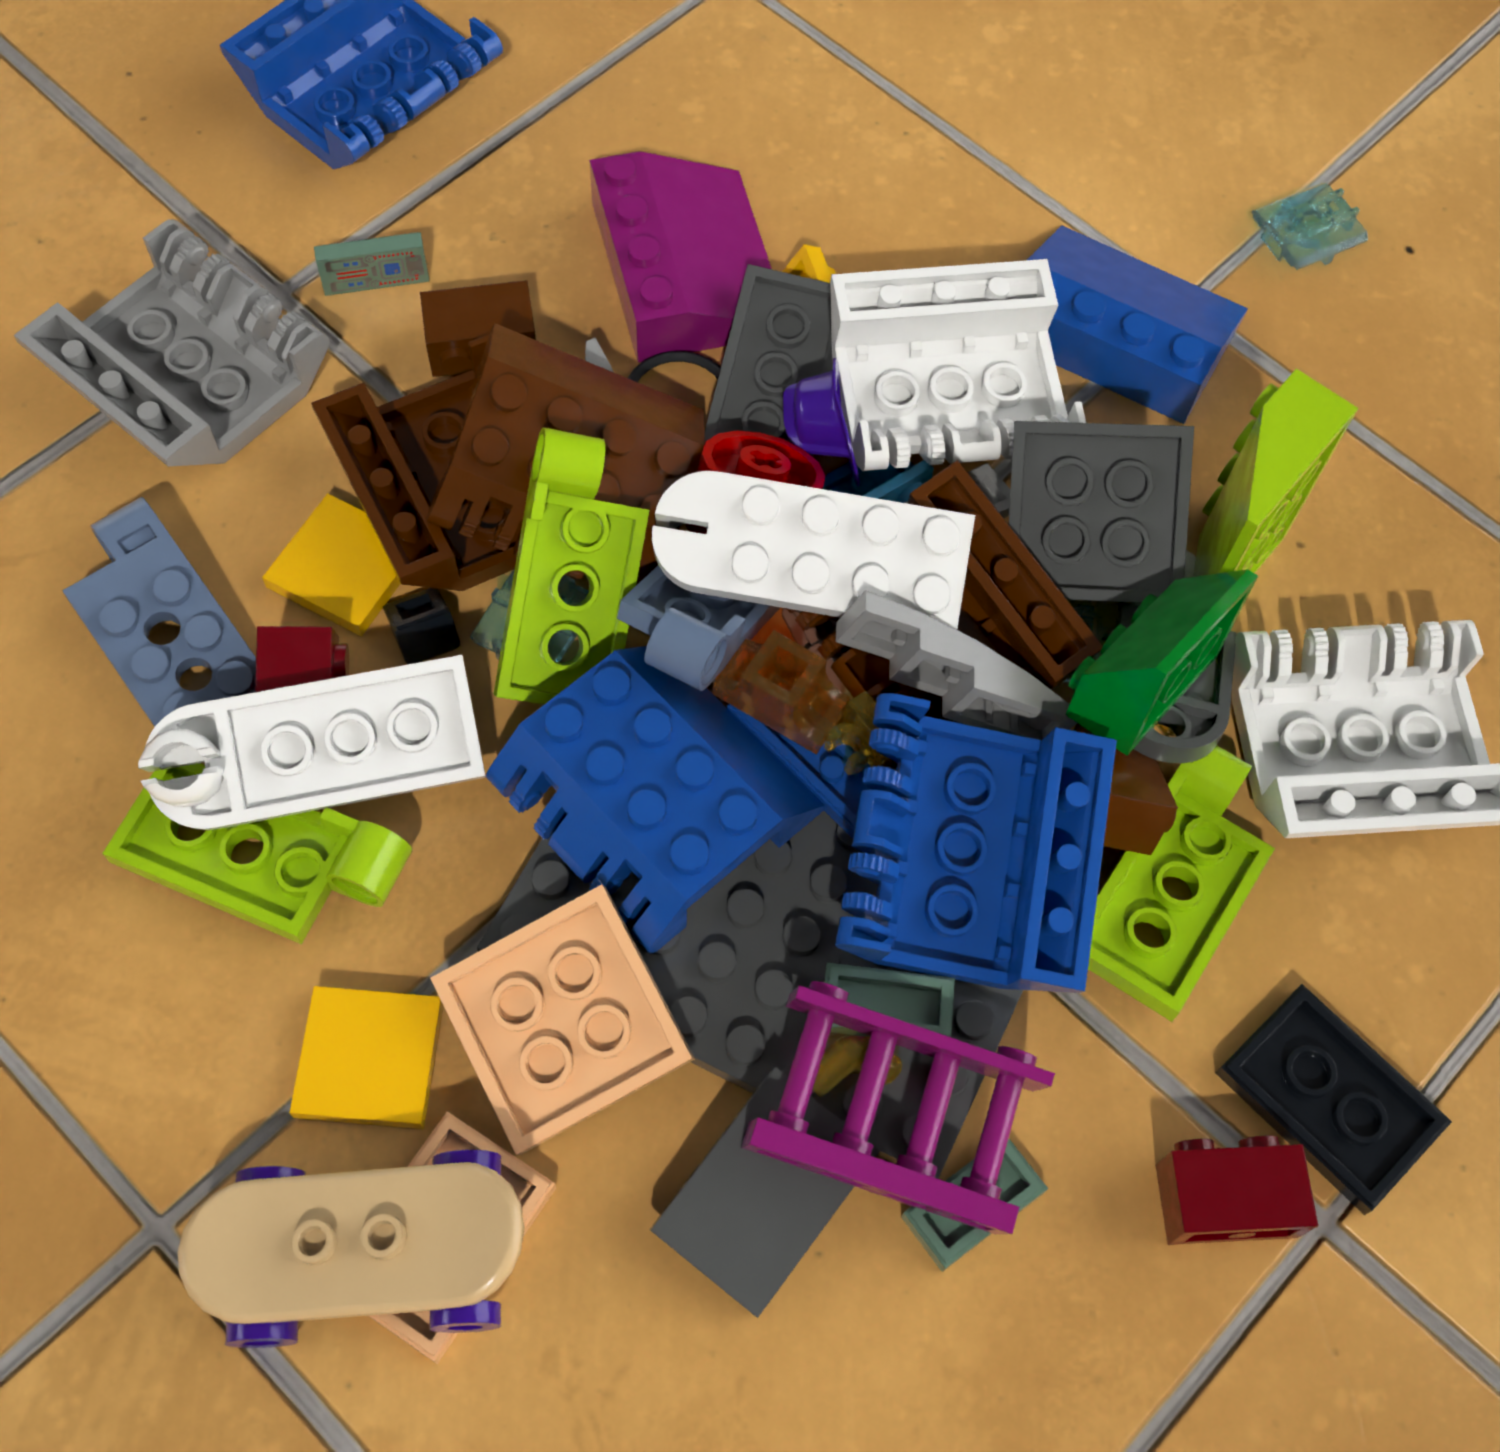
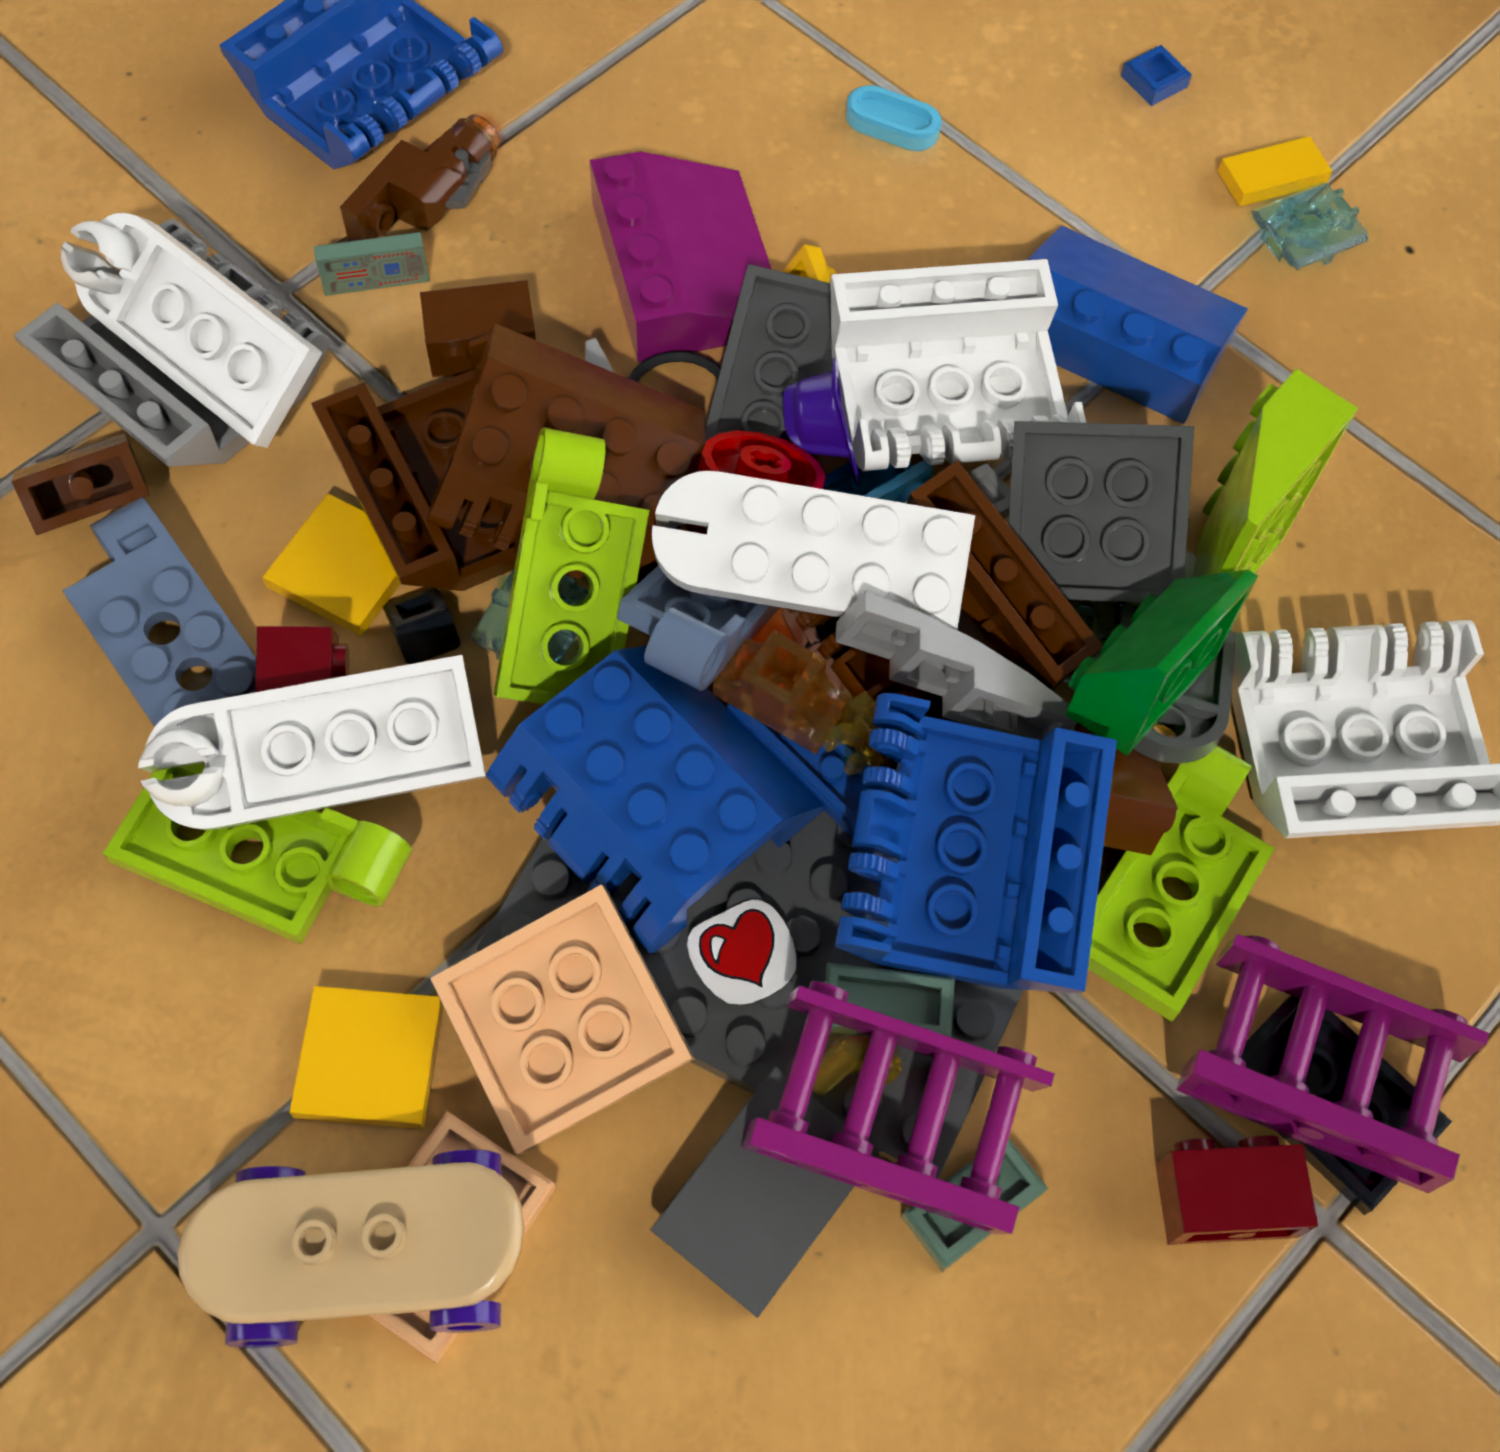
none -> reddish brown brick [11,433,150,536]
none -> white plate [61,213,323,448]
none -> reddish brown plate [340,114,500,242]
none -> sticker [687,899,796,1005]
none -> medium azure tile [846,85,941,151]
none -> blue tile [1121,45,1192,106]
none -> magenta fence [1176,933,1489,1193]
none -> yellow tile [1217,136,1333,207]

